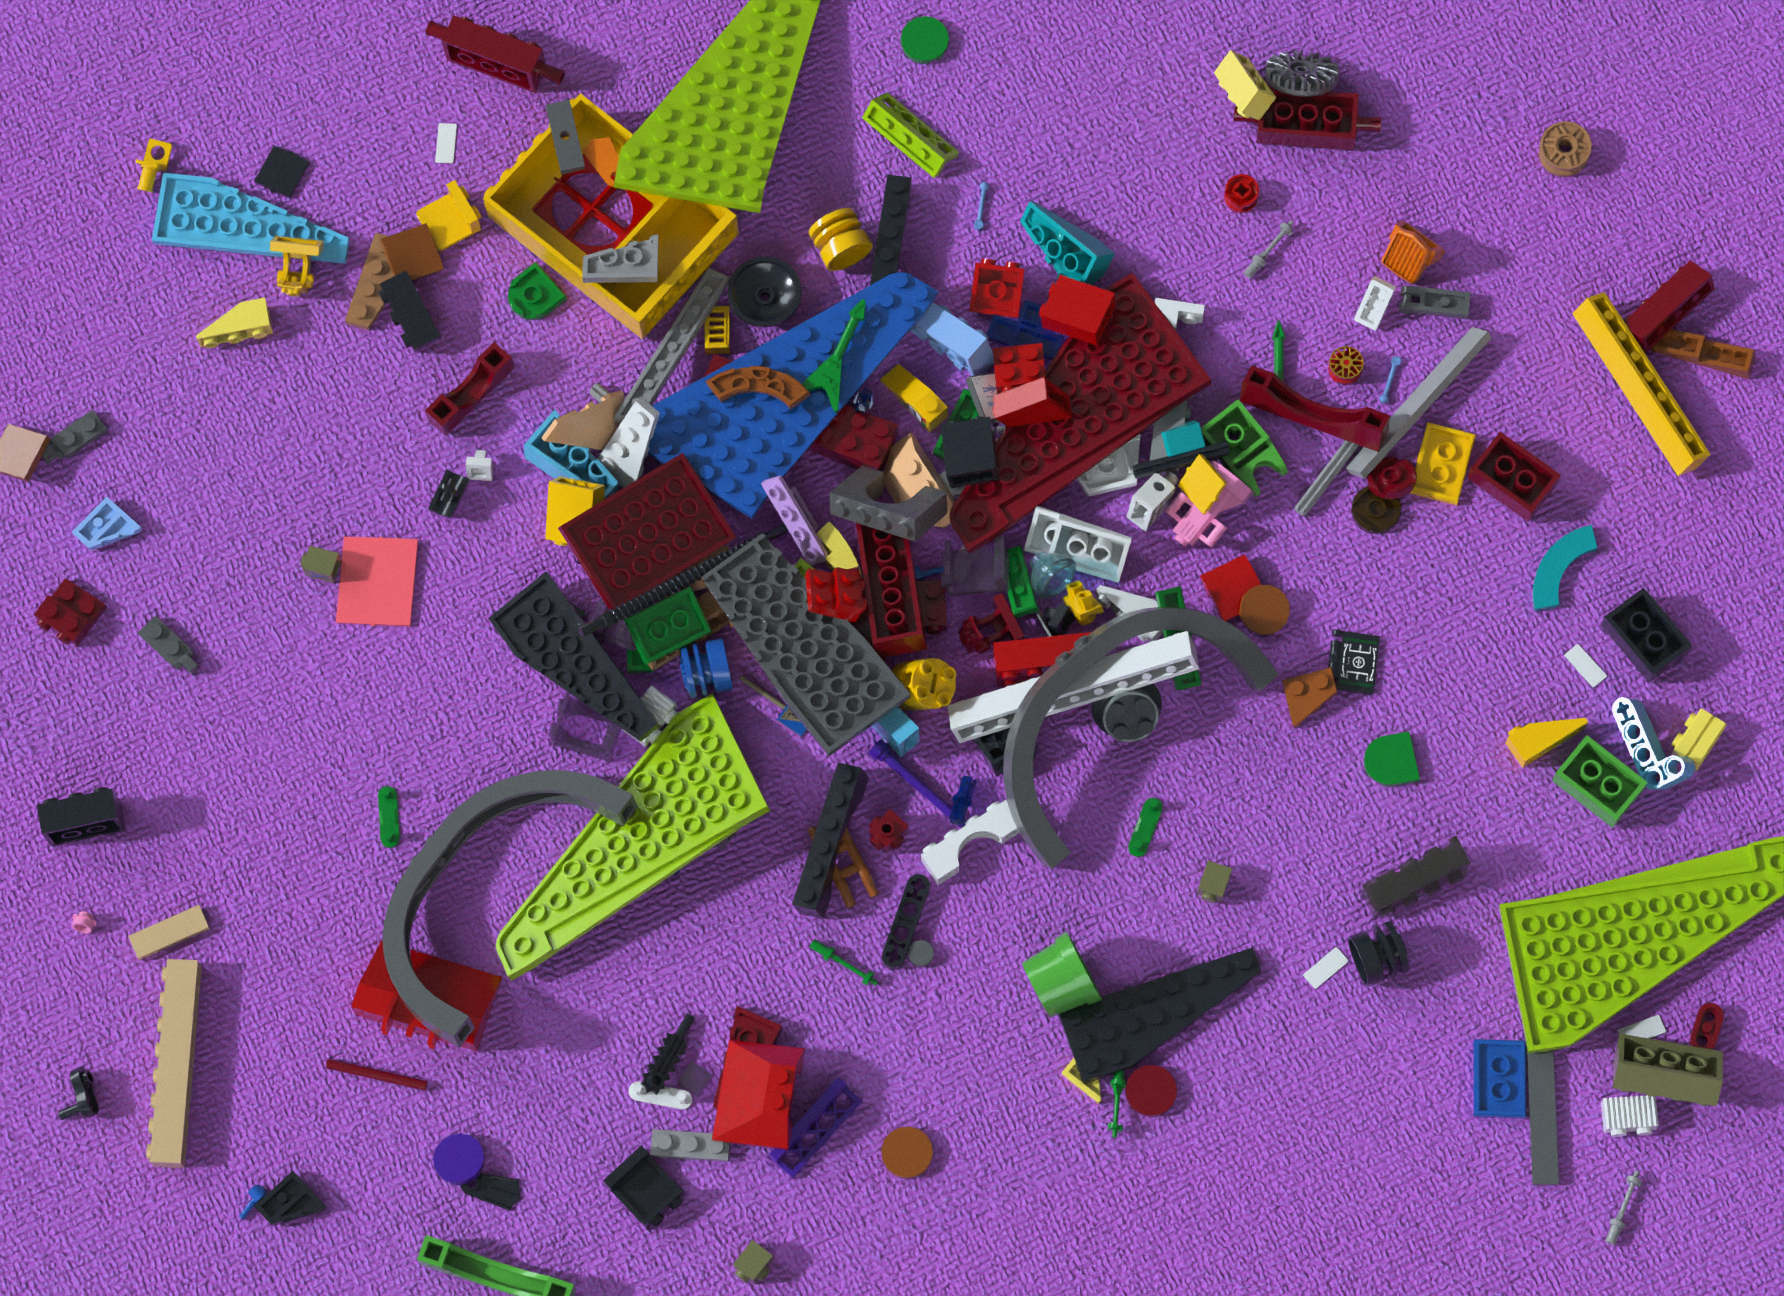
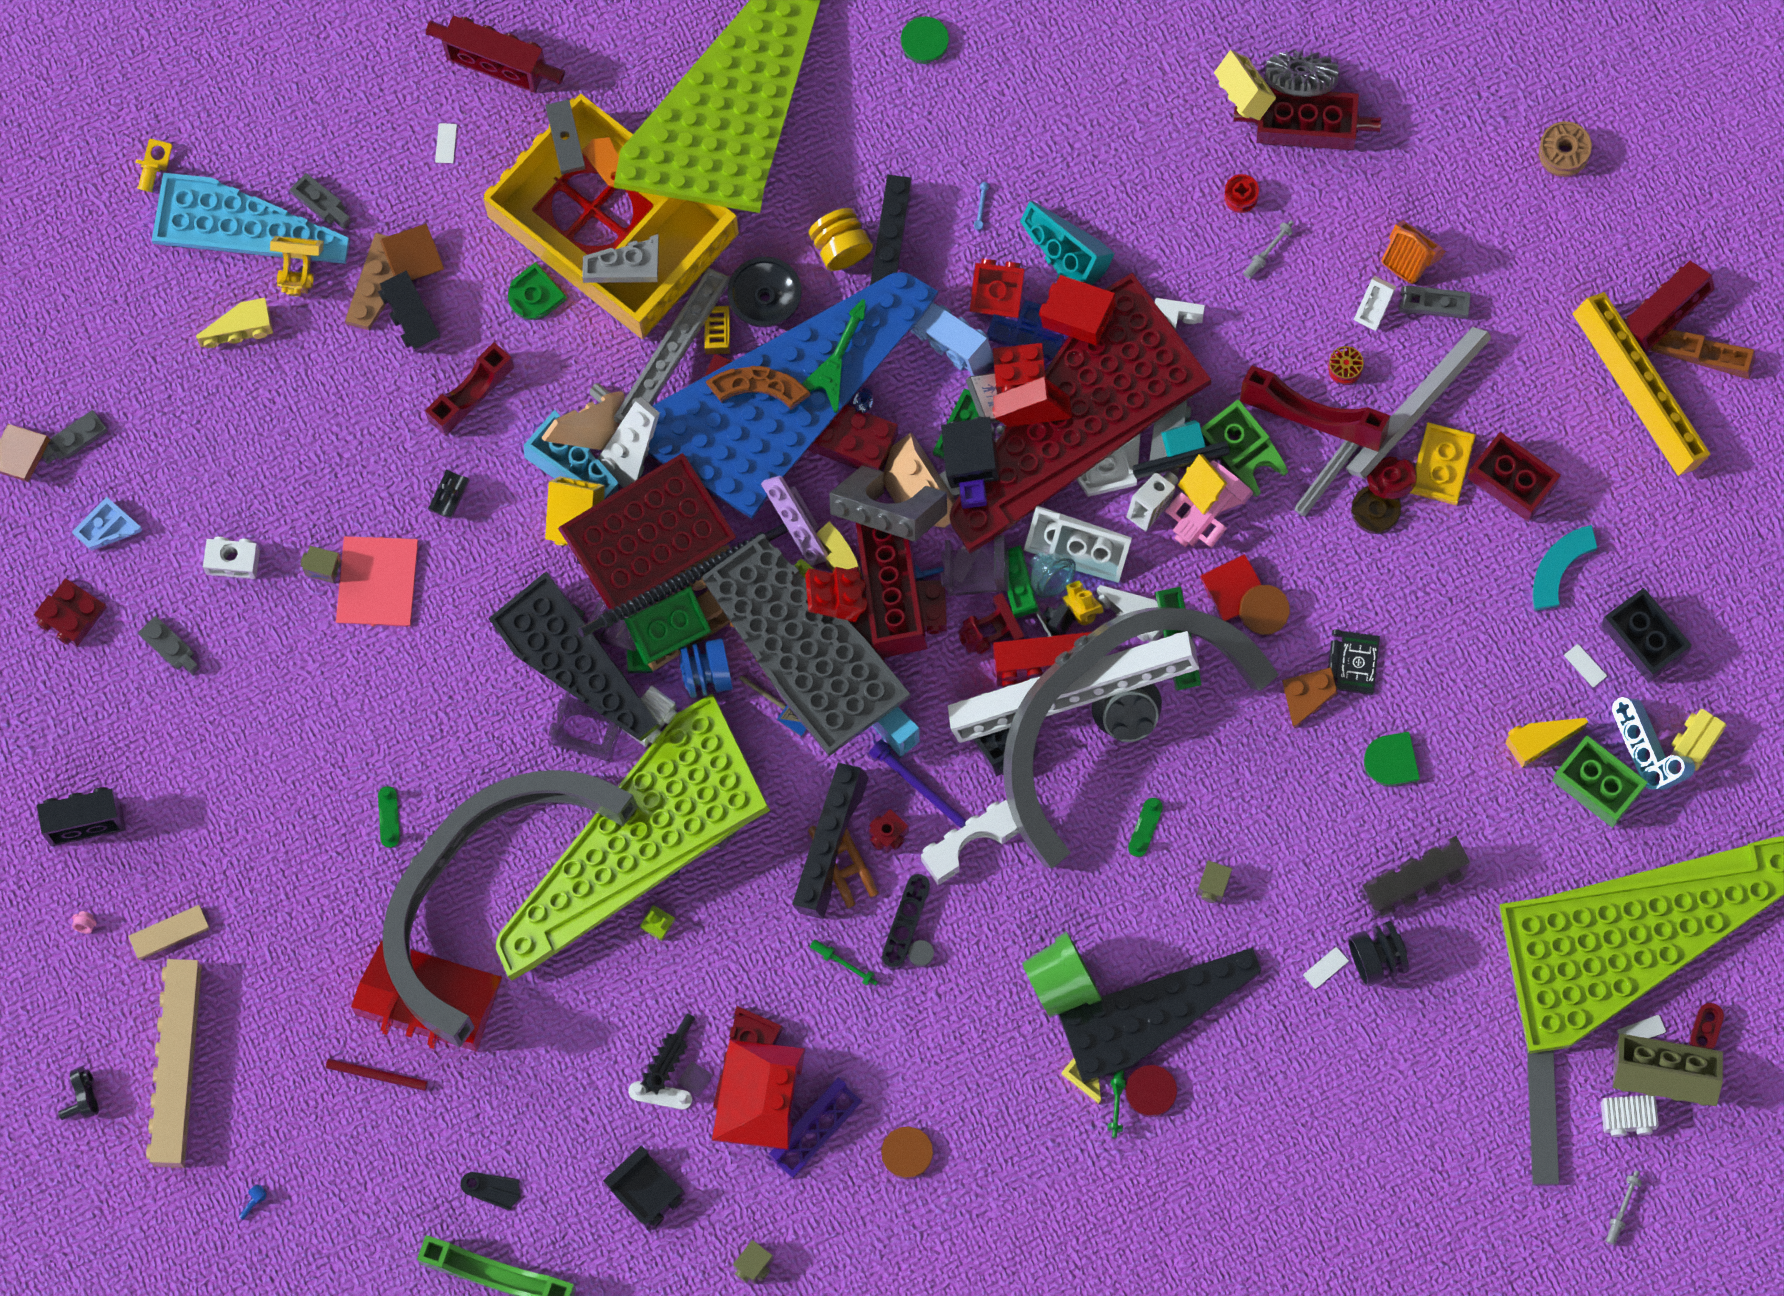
black piece [254,145,310,199] -> none
black wing [254,1171,327,1227] -> none
yellow bracket [416,180,481,251] -> none
dark purple tile [433,1133,486,1185] -> none
white tile [466,450,493,481] -> none
light grey plate [650,1129,730,1162] -> none
lime fence [862,92,959,178] -> none
yellow slope [880,364,948,433] -> none
yellow cylinder [891,658,956,711] -> none
clear blue axle [949,776,977,825] -> none
green piece [1272,320,1286,382] -> none
medium blue hinge [1379,356,1401,404] -> none
blue tile [1473,1039,1526,1119] -> none
none -> white brick [203,537,260,579]
none -> dark grey hinge [289,173,351,230]
none -> lime tile [640,905,675,941]
none -> dark purple tile [959,479,987,509]

